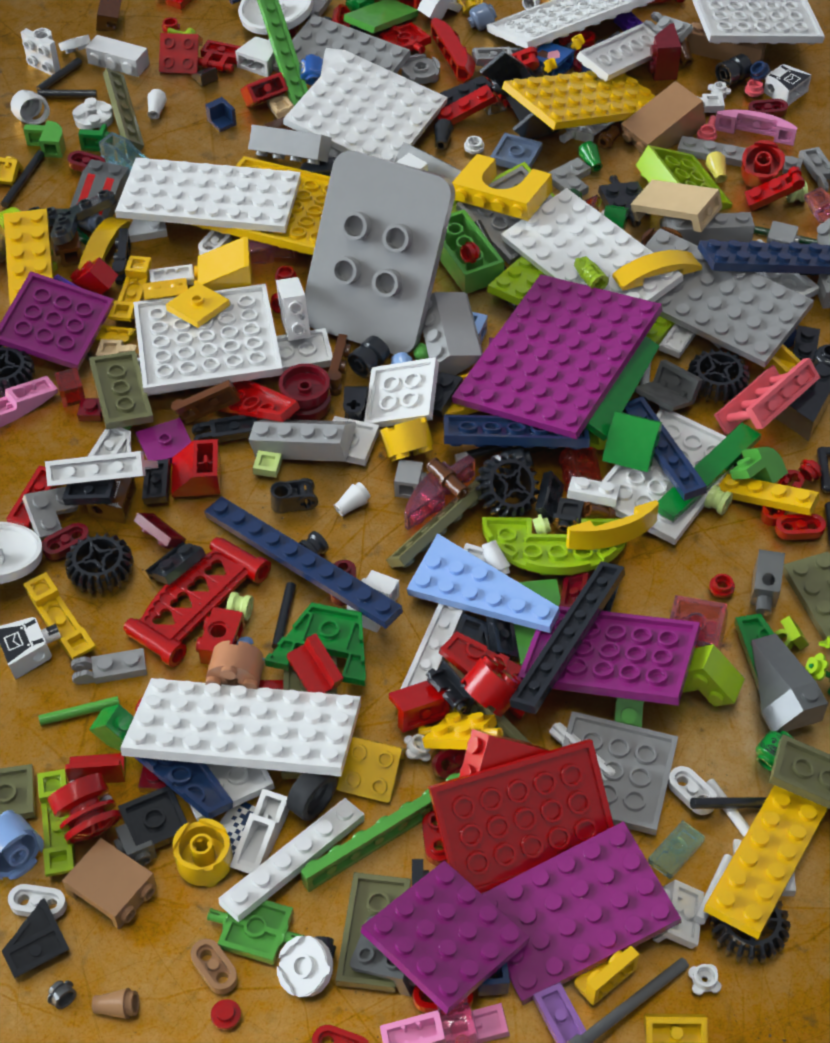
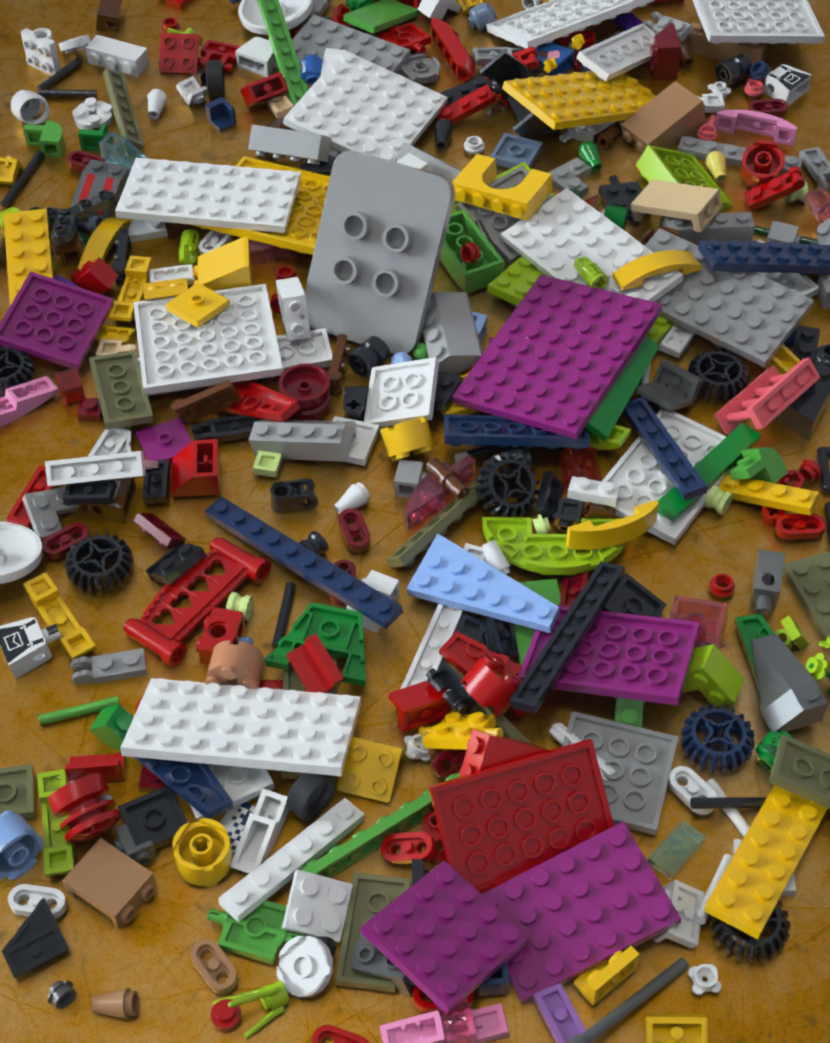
green slope [602,411,662,472] -> none
none -> white bracket [176,76,207,106]
none -> lime hinge [179,229,201,265]
none -> black tyre [206,60,225,99]
none -> lime plant [213,980,290,1039]
none -> white plate [282,869,353,943]
none -> dark red plate [338,509,371,552]
none -> red plate [381,832,437,864]
none -> black plate [602,573,667,617]
none -> dark blue gear [680,703,755,775]

